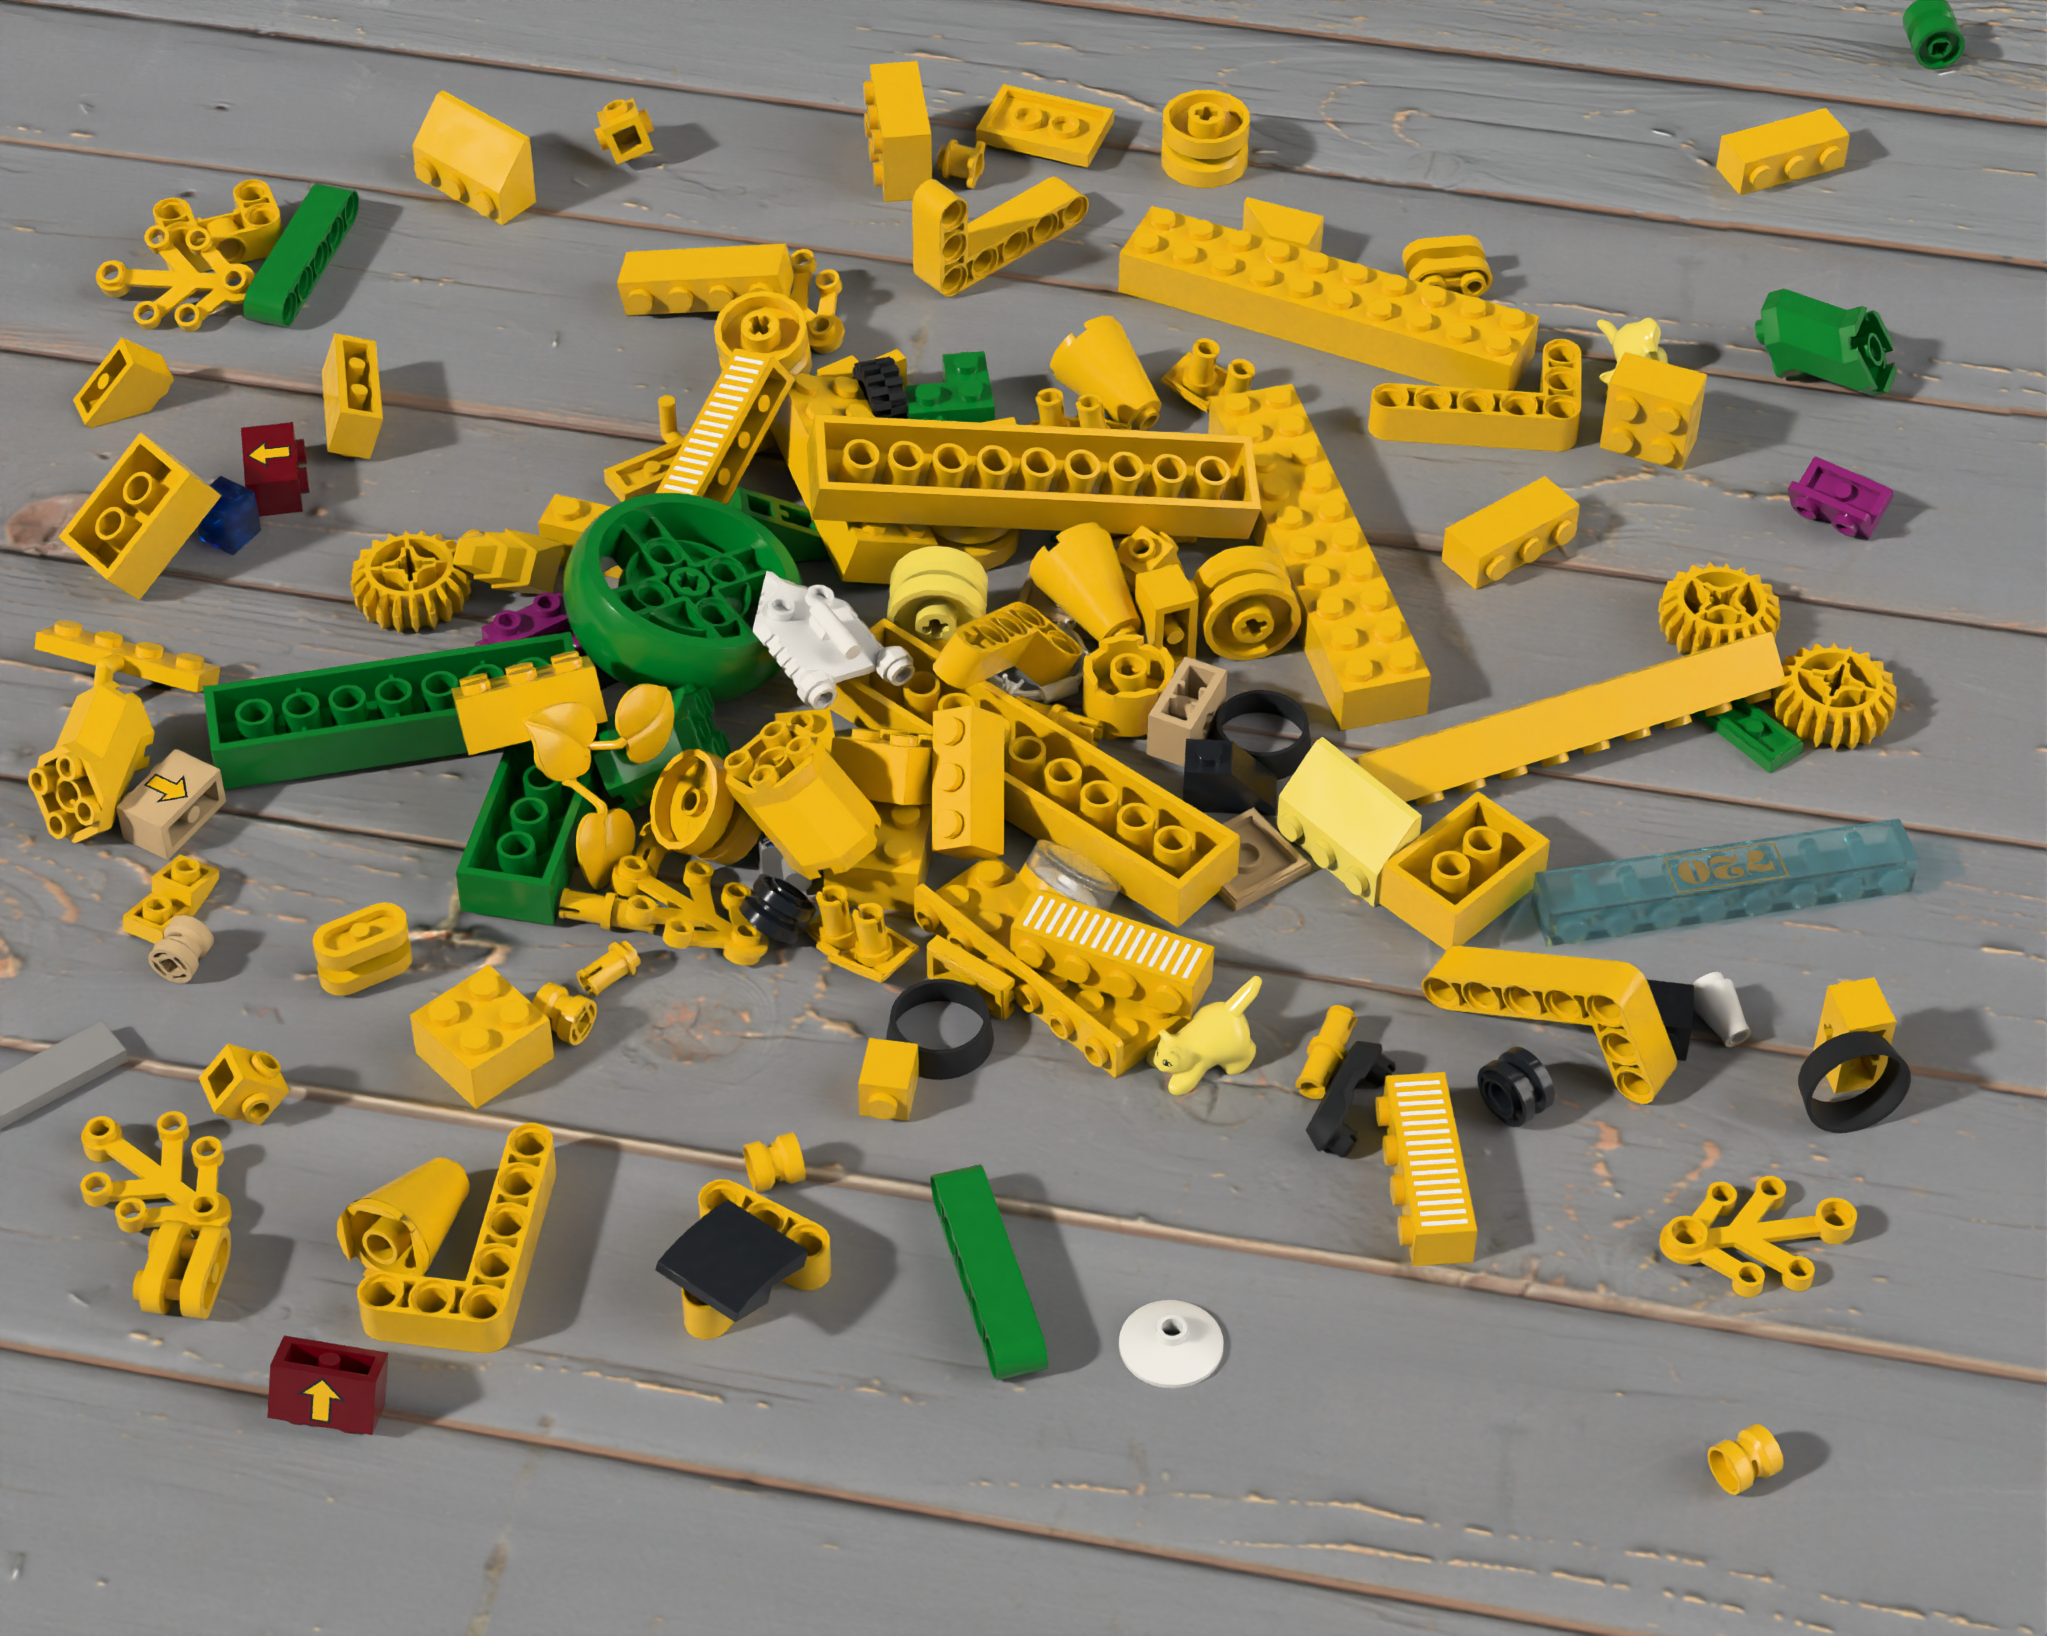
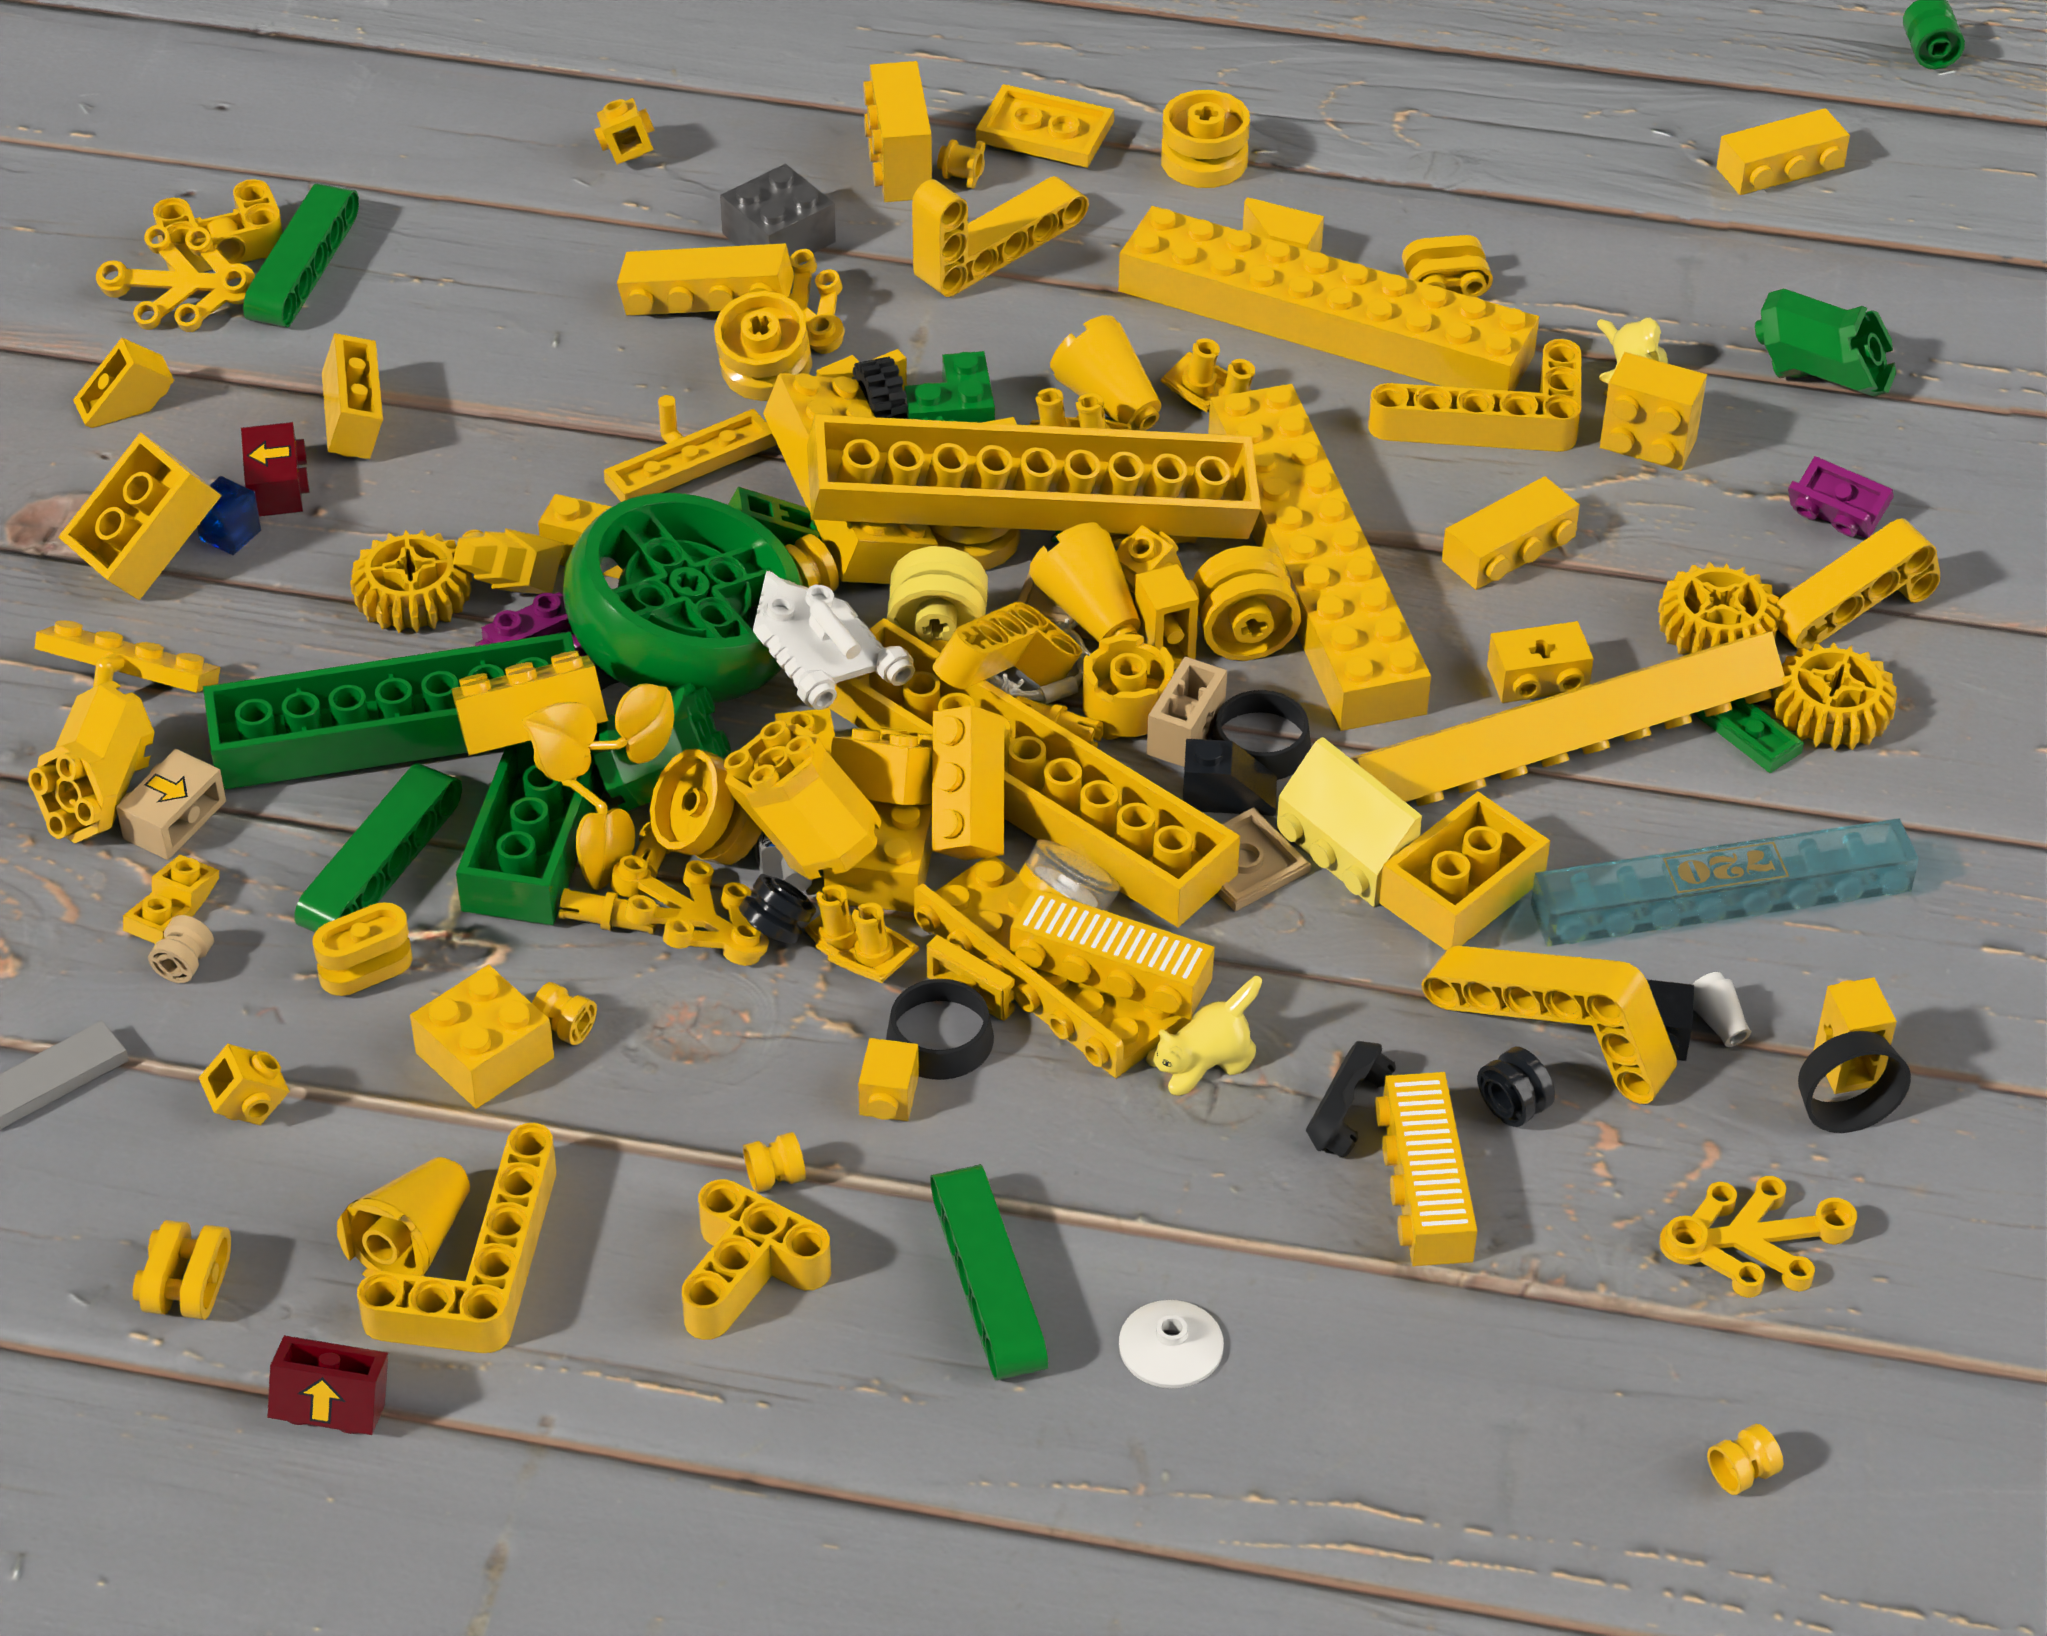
yellow plant [80,1111,232,1238] -> none
yellow slope [412,90,536,226] -> none
yellow pin [576,941,641,998] -> none
black slope [655,1200,808,1322] -> none
yellow brick [656,348,795,504] -> none
yellow pin [1295,1005,1358,1100] -> none
none -> green beam [294,763,462,932]
none -> flat silver brick [720,163,836,257]
none -> yellow wheel [785,534,839,591]
none -> yellow brick [1487,621,1594,703]
none -> yellow beam [1775,518,1940,650]

